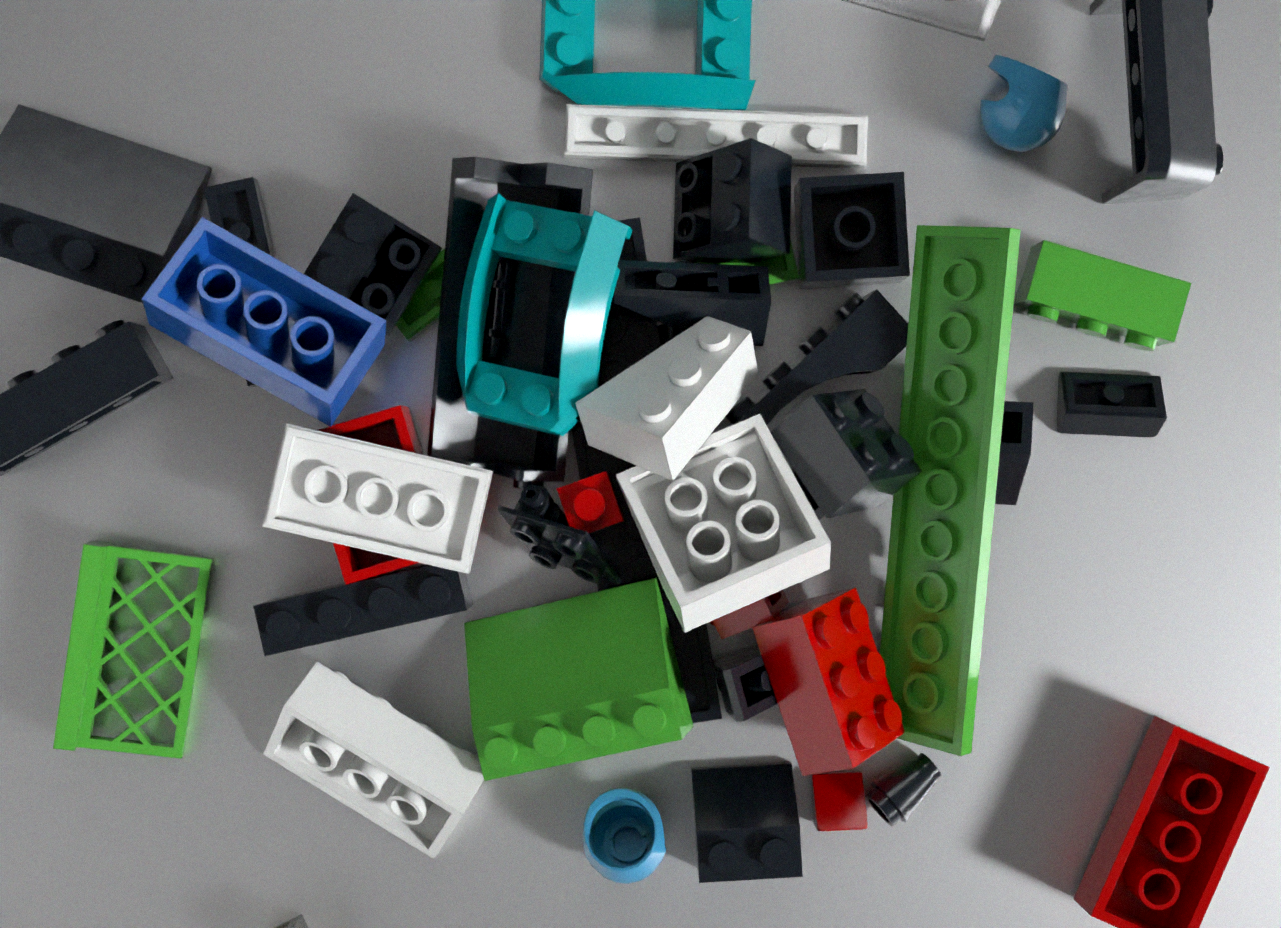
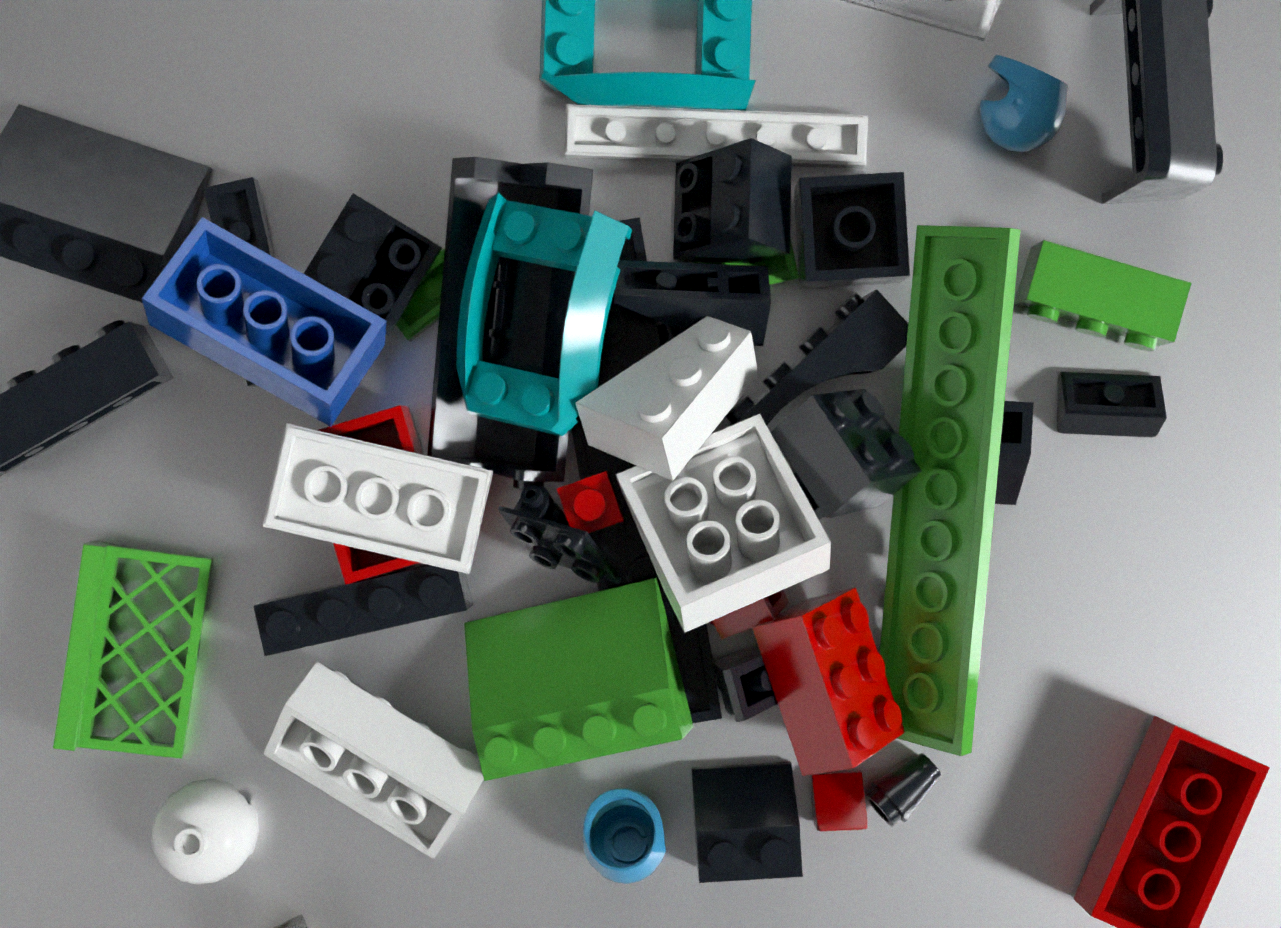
none -> white cylinder [151,779,259,885]

